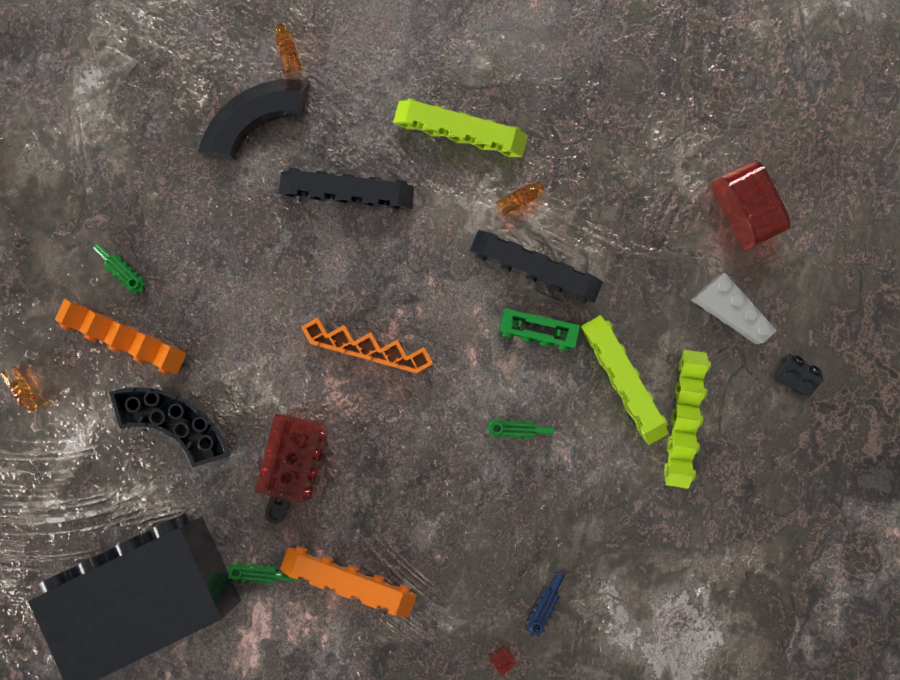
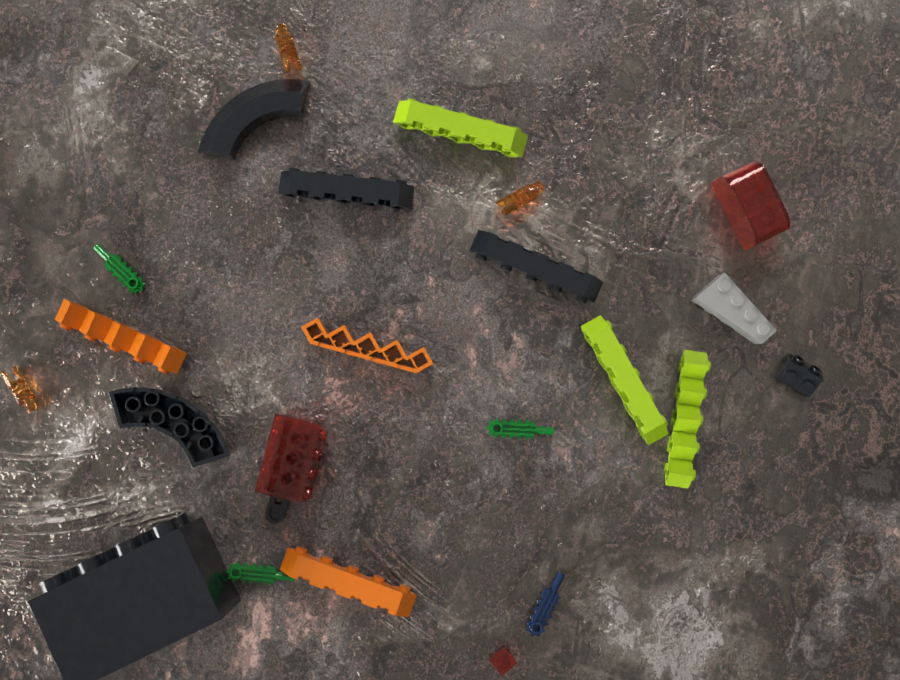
green brick [499,308,580,351] -> none

